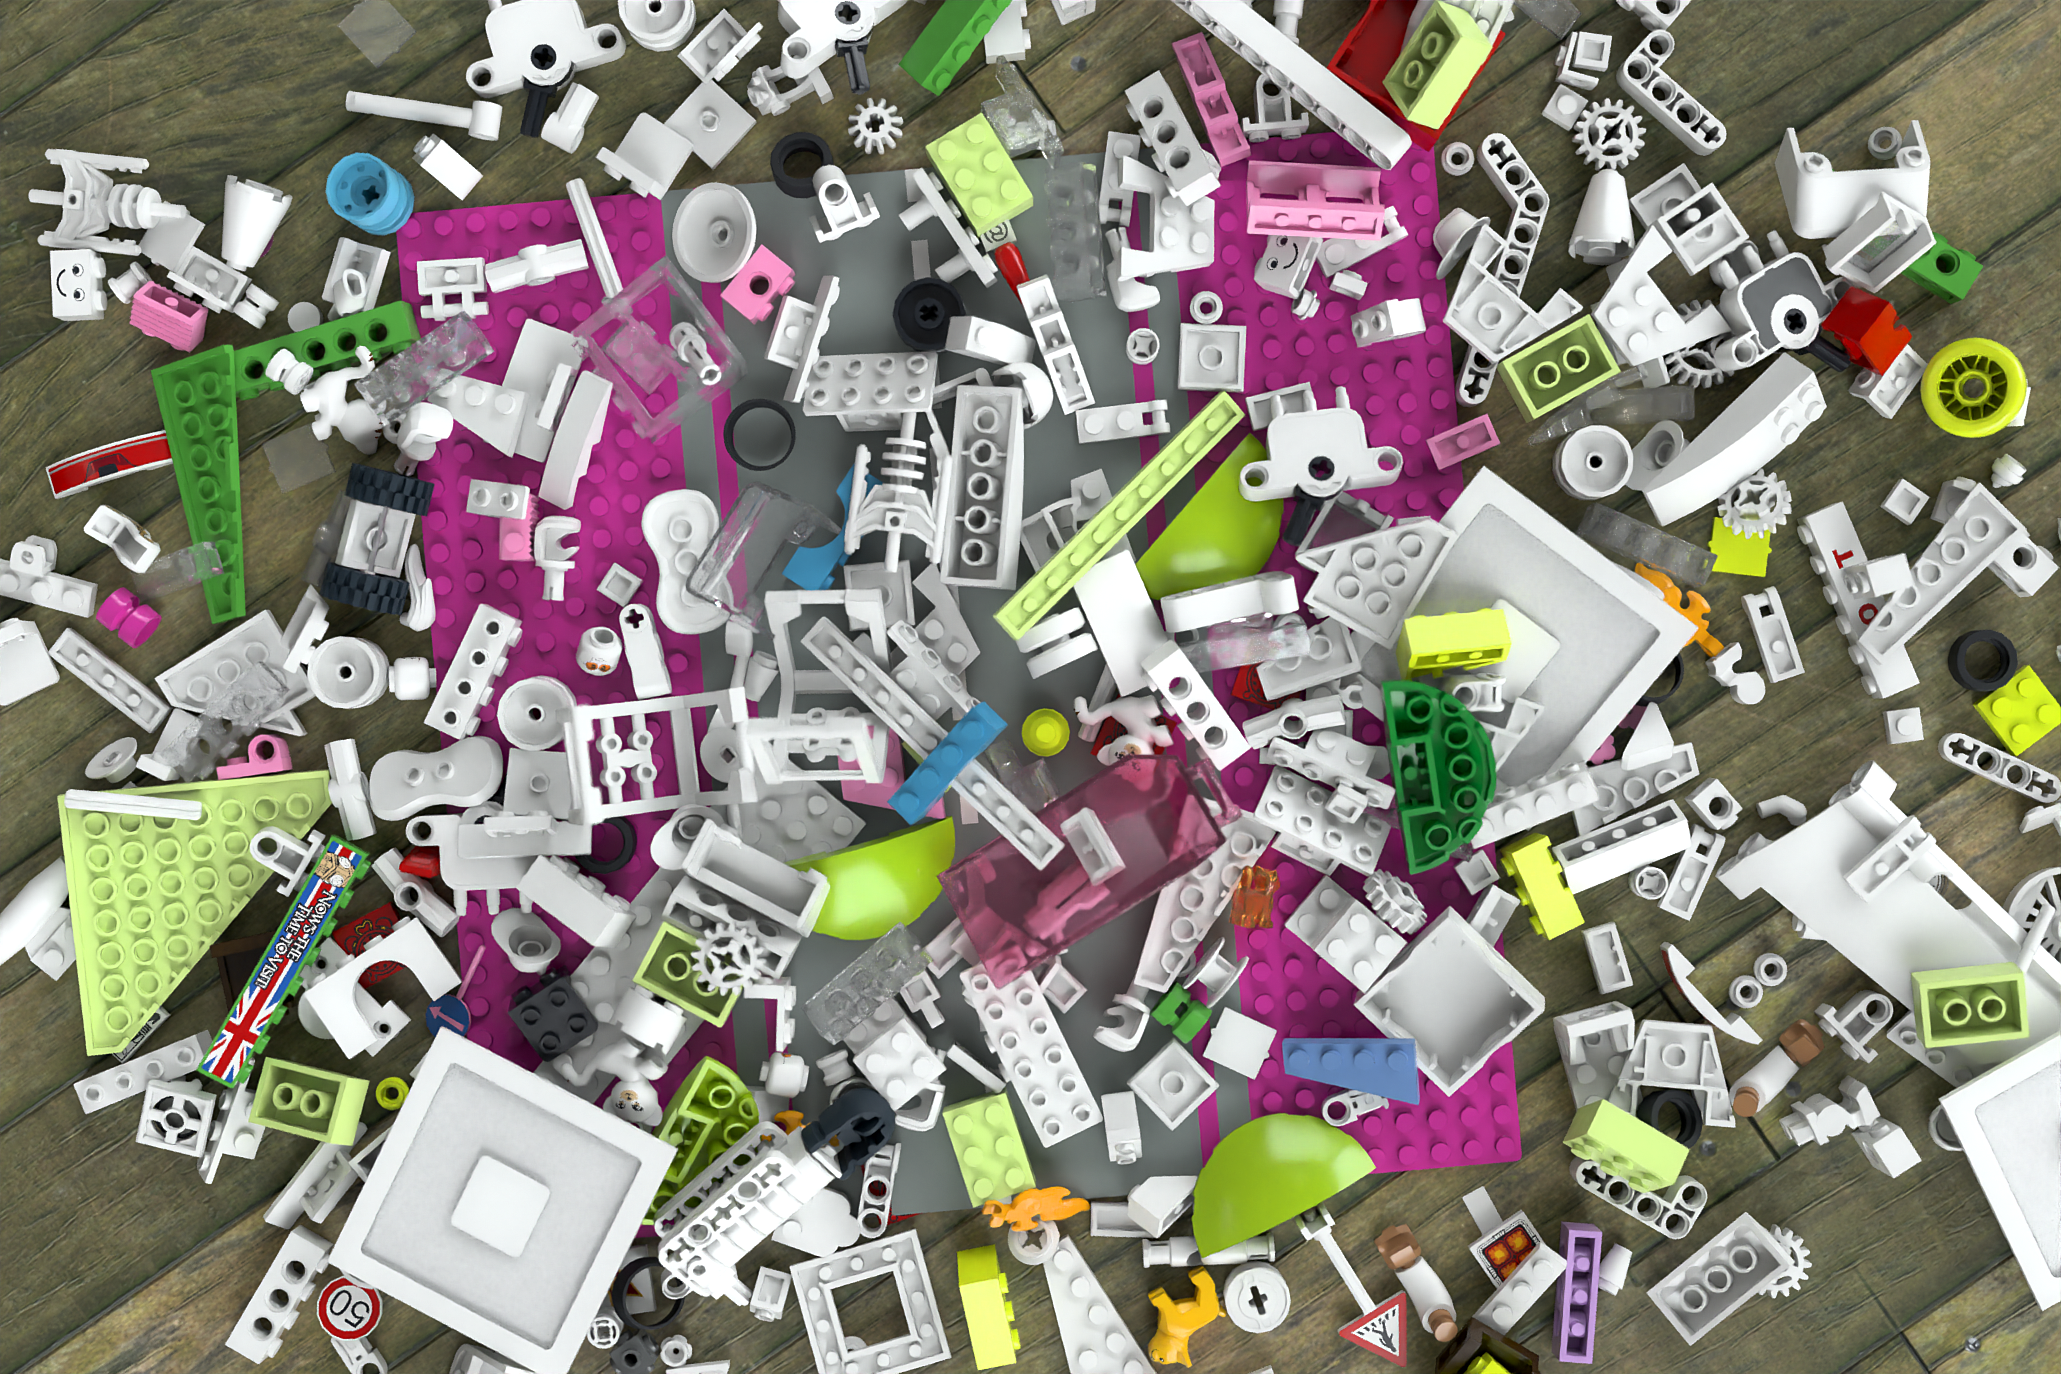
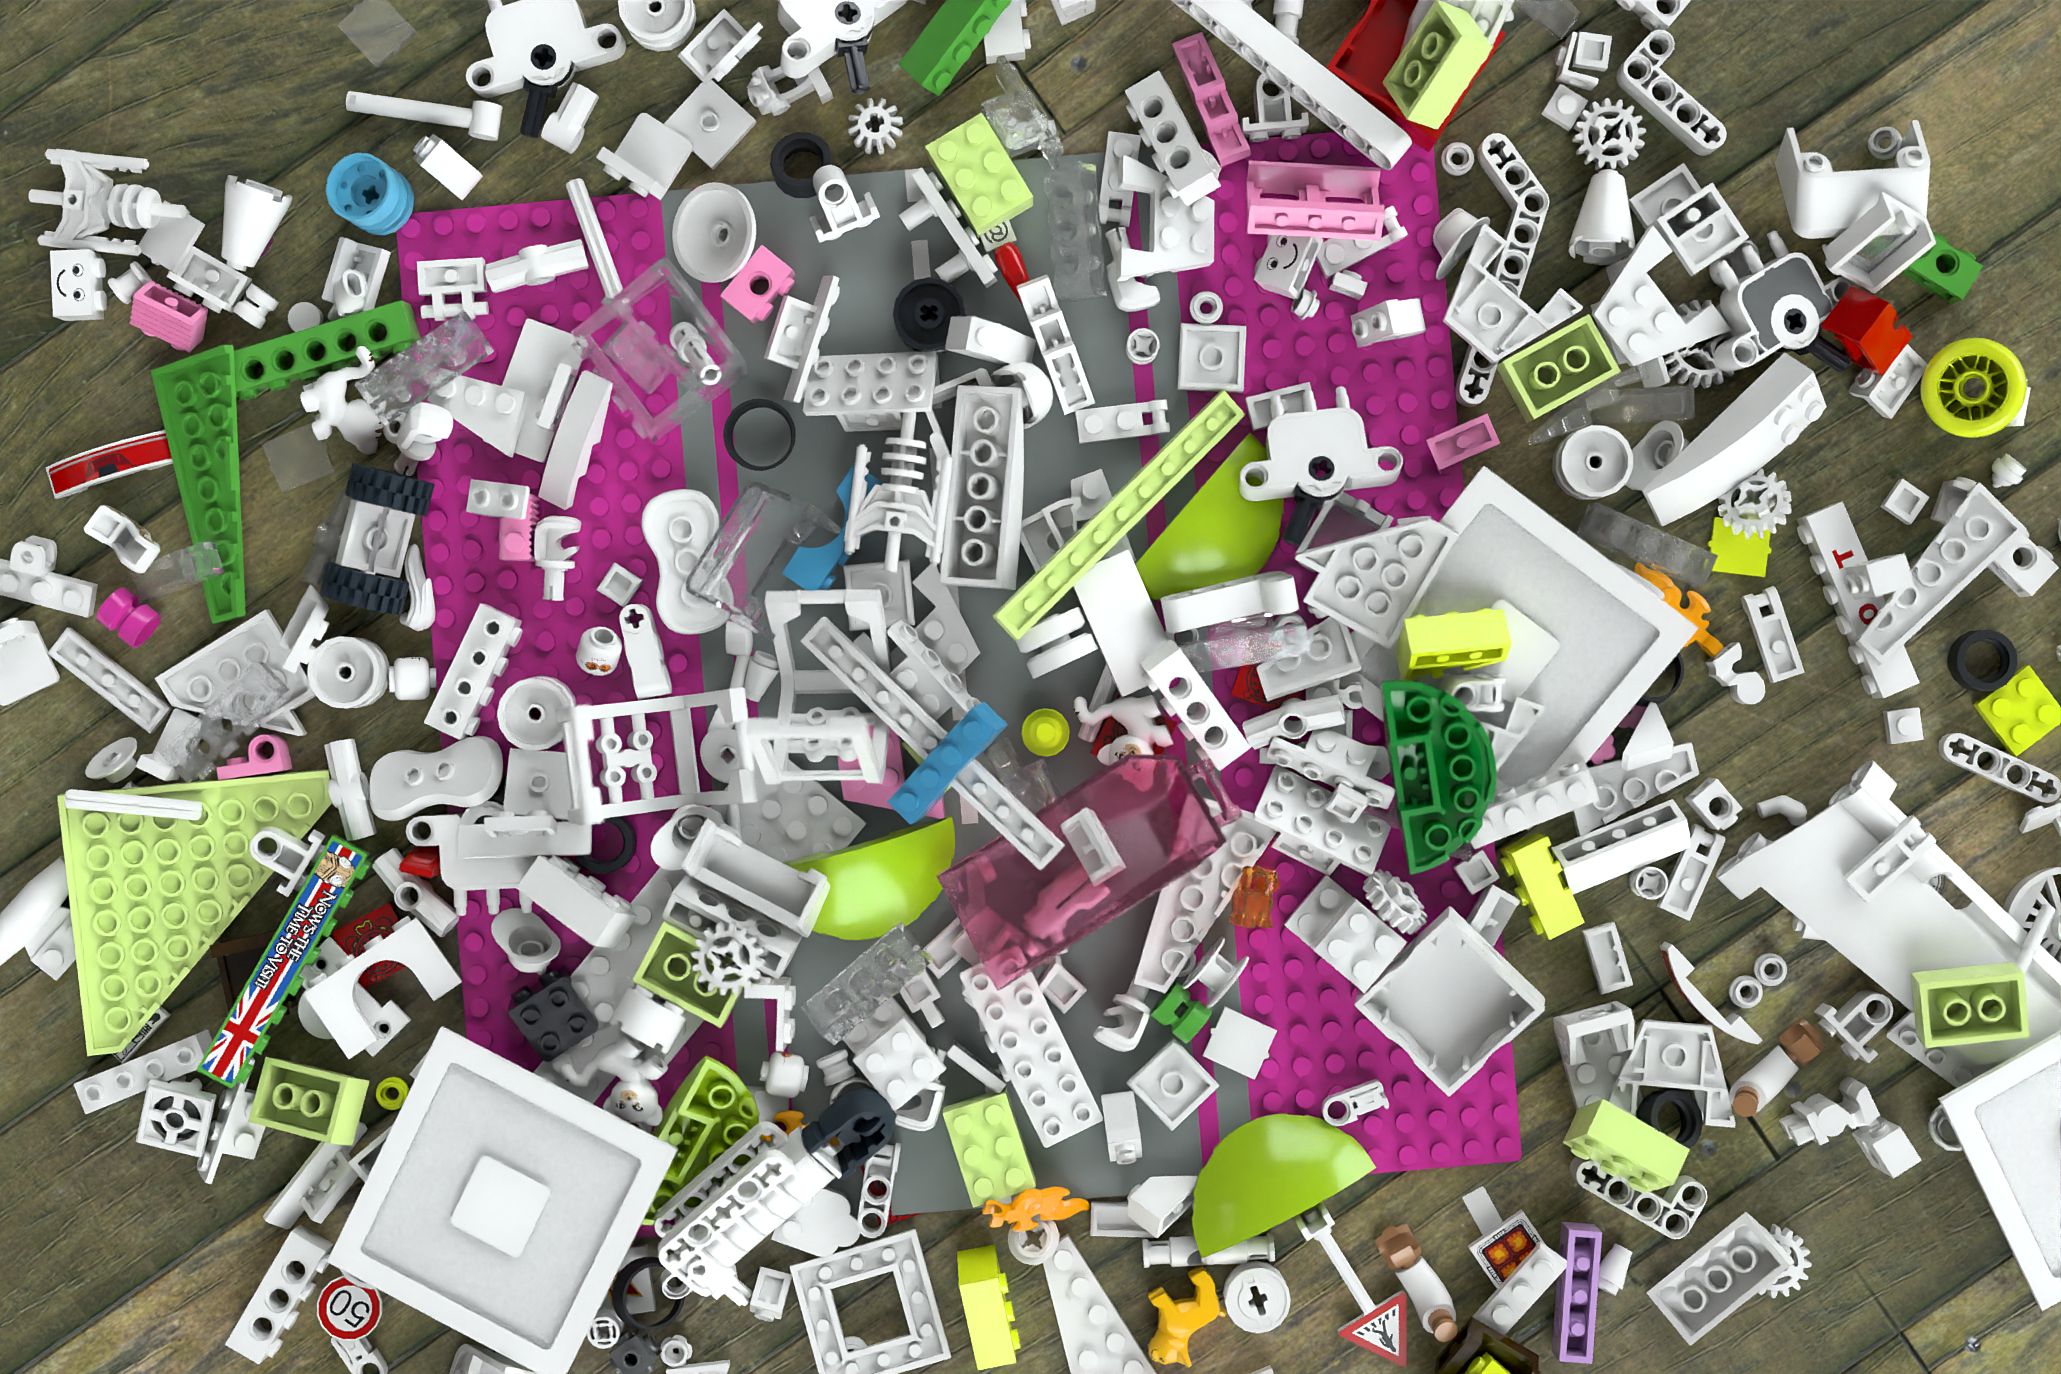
white wheel [265,349,314,395] -> none
blue piece [425,945,486,1037] -> none
medium blue wing [1282,1038,1420,1105] -> none

